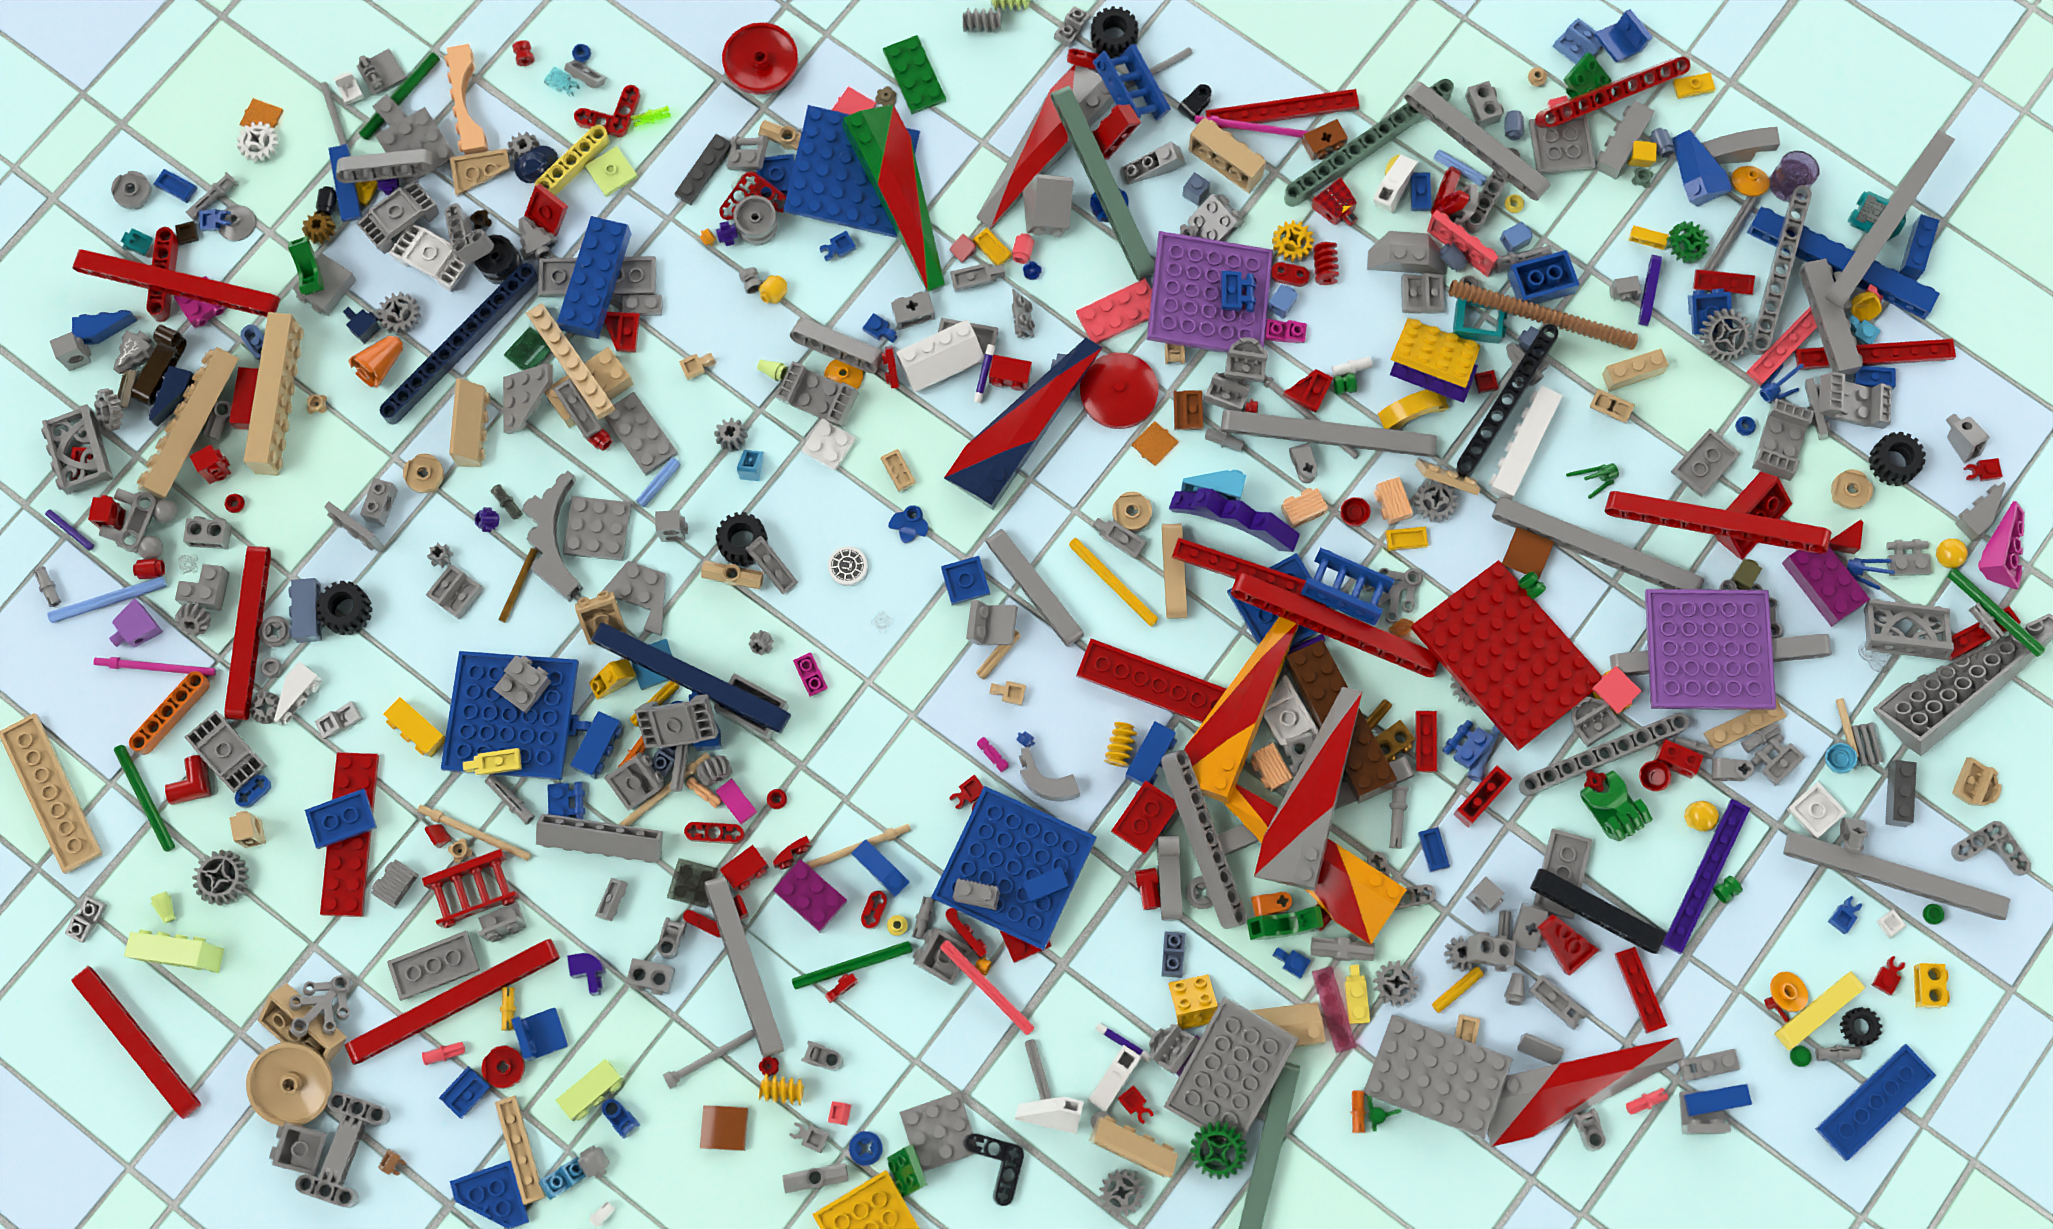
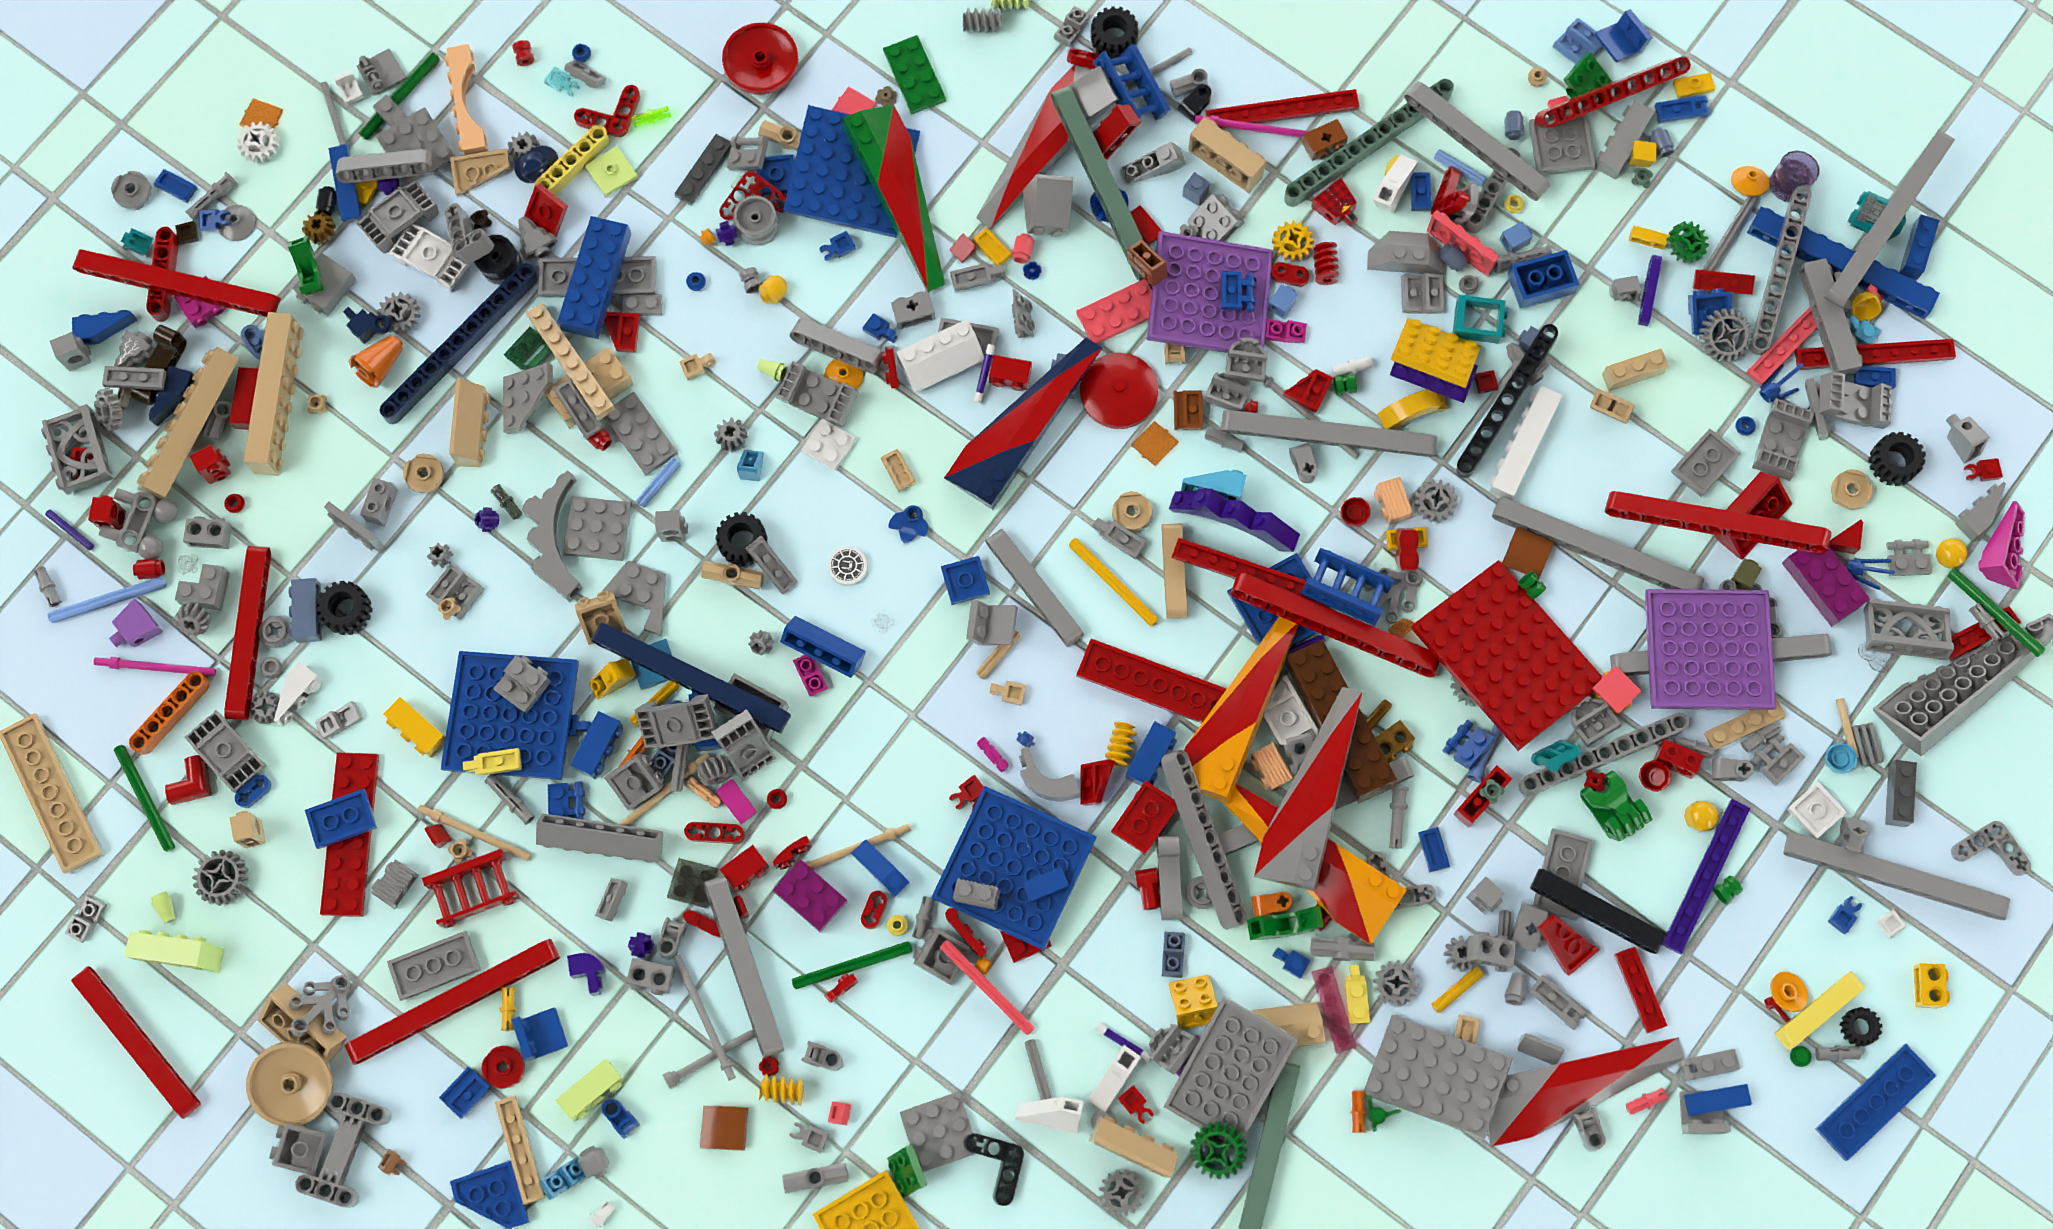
coral axle [422,1042,465,1066] -> none
light grey bracket [478,902,527,943] -> none
pearl gold bar [498,548,538,623] -> none
blue gear [849,1131,883,1166] -> none
light nougat brick [1281,488,1328,529] -> none
tan wing [1415,458,1481,496] -> none
red plate [1415,711,1437,773] -> none
medium nougat piece [1448,279,1638,350] -> none
light grey brick [1465,81,1504,128] -> none
green plant [1566,463,1619,499] -> none
blue wedge [1672,129,1733,207] -> none
light grey slope [1702,126,1780,164] -> none
red plate [1871,956,1905,996] -> none
green plate [1922,904,1944,925] -> none
tan slope [1952,757,2002,806] -> none
none -> light grey plate [102,366,166,390]
none -> dark blue plate [371,315,392,334]
none -> tan plate [438,597,461,620]
none -> dark purple gear [628,932,654,959]
none -> light grey bar [673,954,736,1081]
none -> blue plate [686,272,706,291]
none -> light grey plate [711,709,777,781]
none -> blue brick [780,616,866,678]
none -> light grey slope [1069,66,1118,120]
none -> red wing [1080,759,1115,806]
none -> dark orange brick [1127,240,1168,286]
none -> red tile [1130,205,1162,246]
none -> light grey piece [1170,68,1208,97]
none -> red brick [1395,528,1419,570]
none -> sand green plate [1479,779,1504,804]
none -> teal plate [1531,739,1582,772]
none -> blue plate [1654,95,1711,123]

